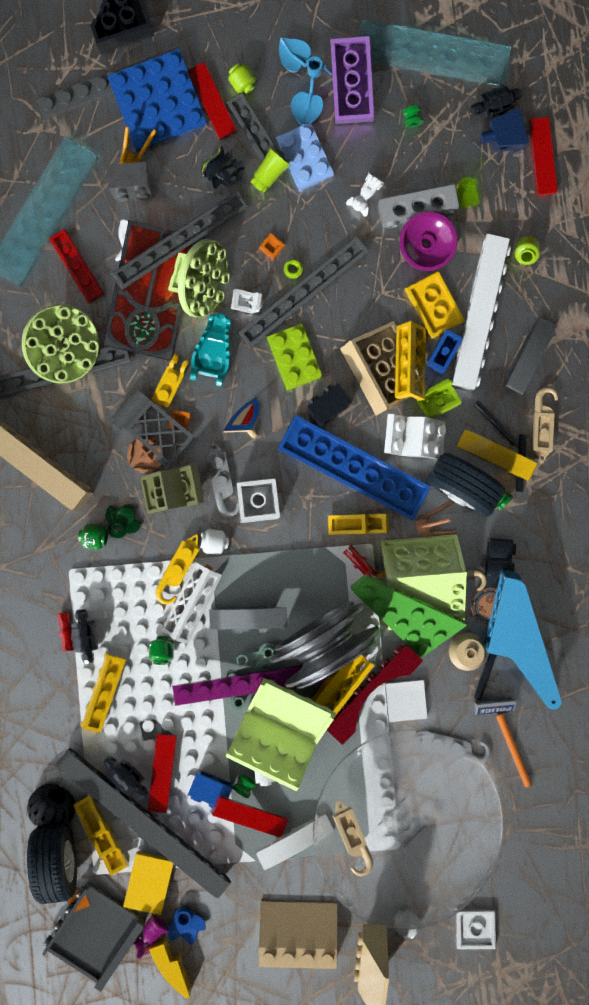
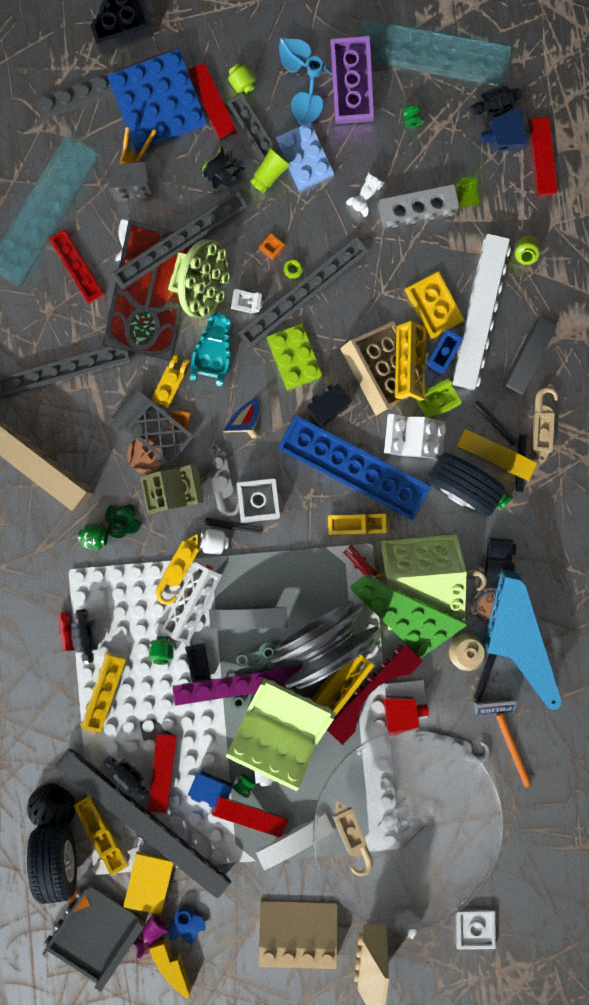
yellowish green bracket [22,305,99,383] -> none
magenta dish [399,212,457,271] -> none
nougat plant [415,500,457,536] -> none
none -> black tile [185,643,211,682]
none -> black bar [205,518,262,535]
none -> red torso [383,696,429,736]

